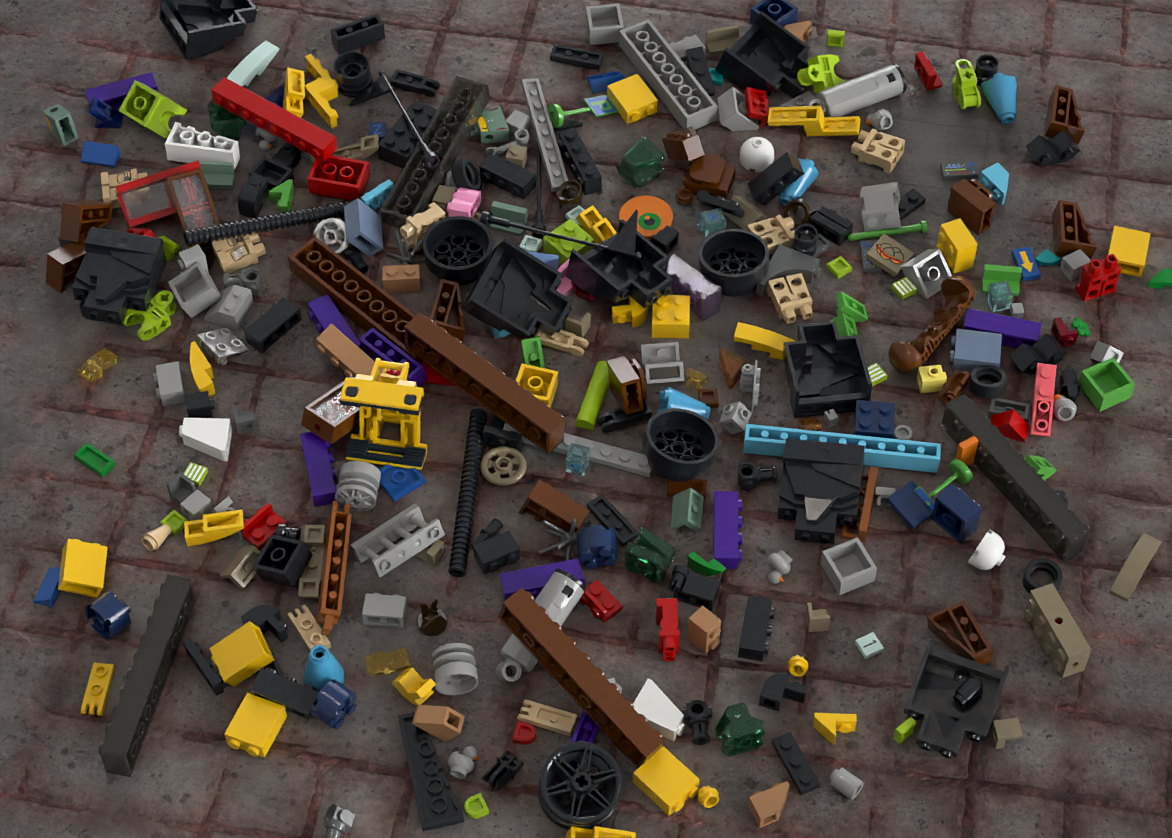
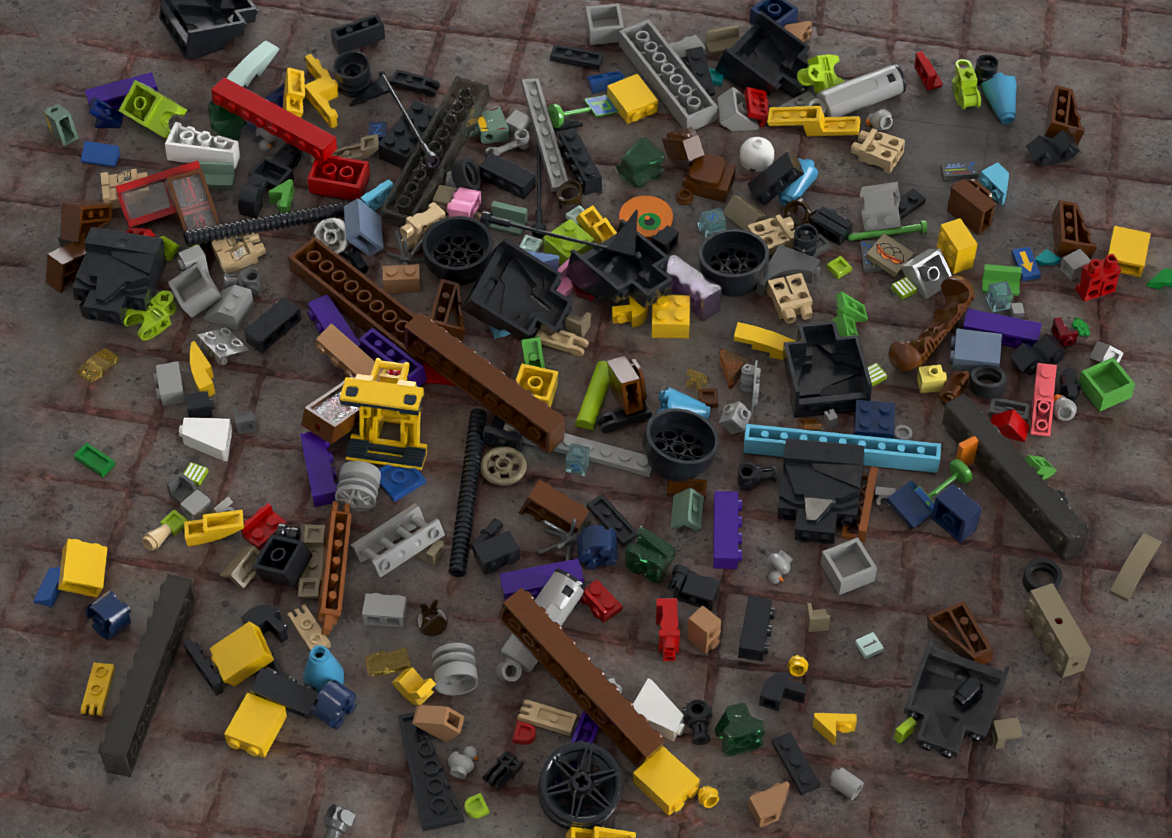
dark tan brick [506,144,527,169] -> none
light grey piece [641,342,684,384] -> none
green slope [687,551,726,576] -> none
black hinge [697,190,744,218] -> none
lime tile [826,30,845,47] -> none
white cylinder [967,529,1006,570] -> none

